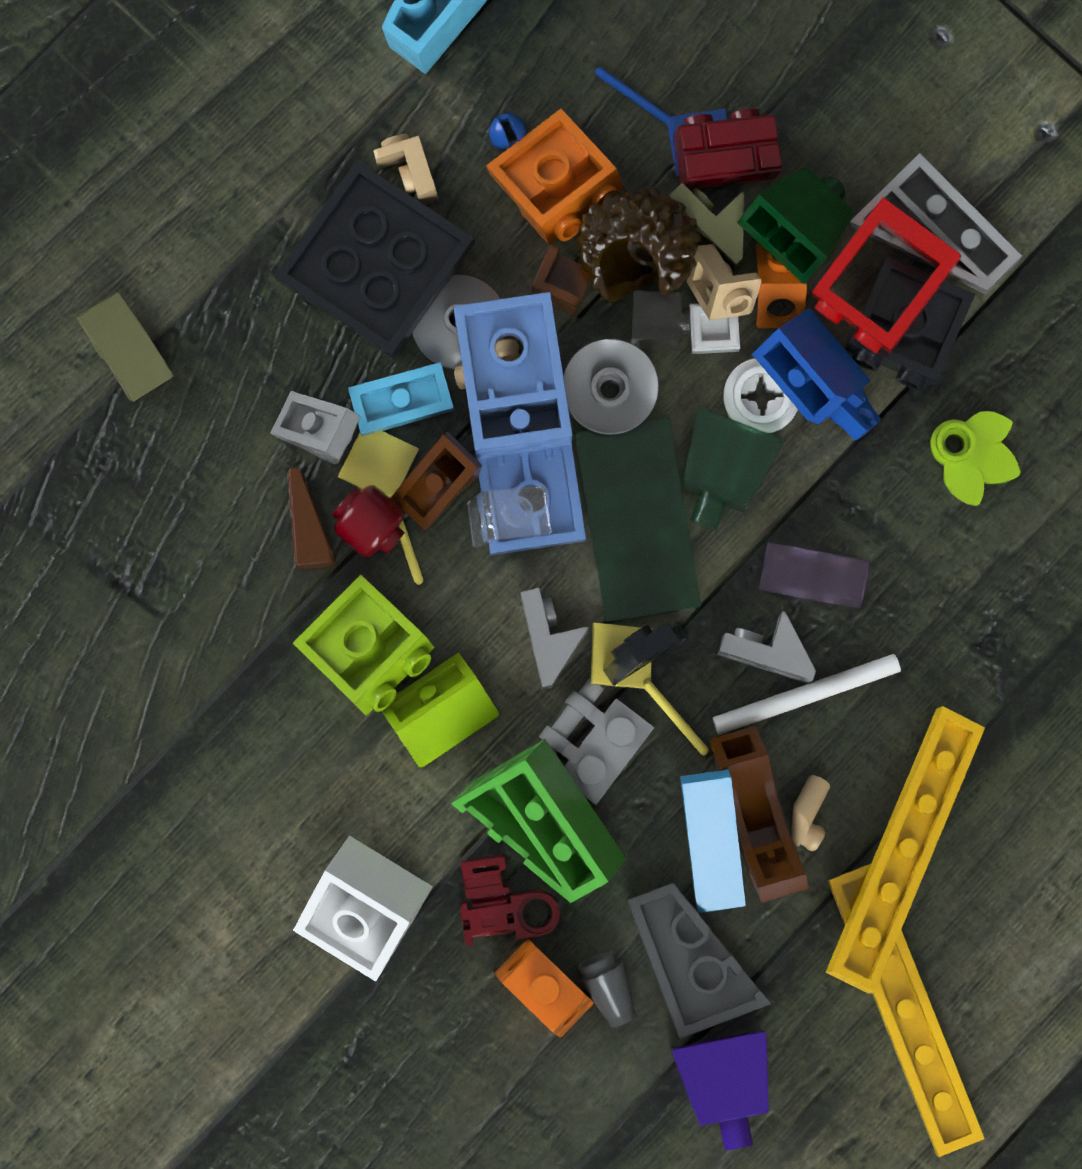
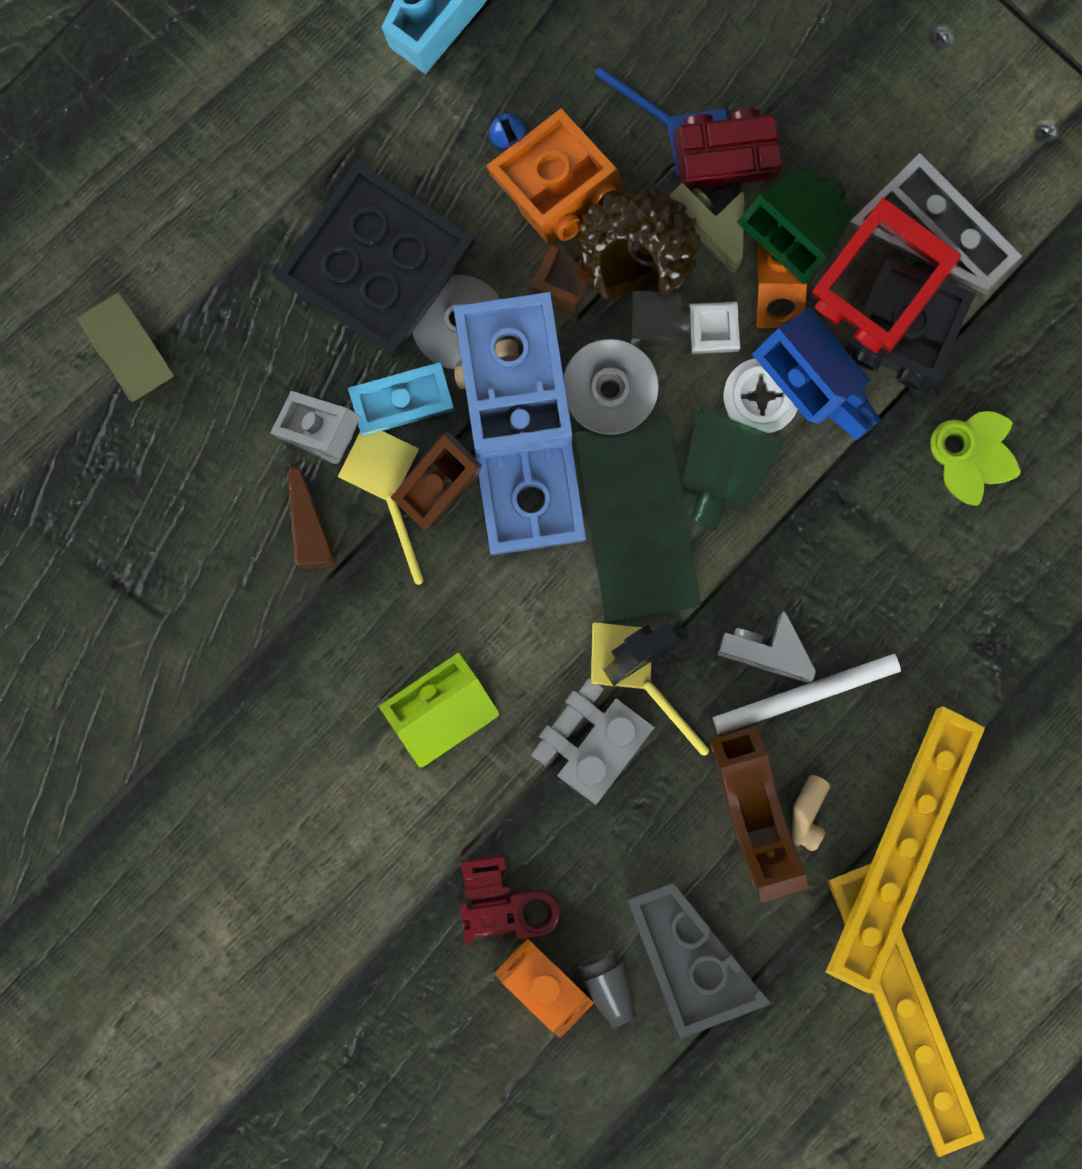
lime plate [293,575,435,716] -> none
white slope [293,835,433,981] -> none
dark red head [332,485,405,557] -> none
tan bracket [373,134,438,204] -> none
bright green wedge [451,739,627,903] -> none
clear bracket [467,486,551,548] -> none
light grey slope [520,588,589,690] -> none
dark purple torso [671,1030,769,1150] -> none
tile [680,769,746,913] -> none
tan bracket [686,244,762,320] -> none
clear purple slope [759,542,870,609] -> none

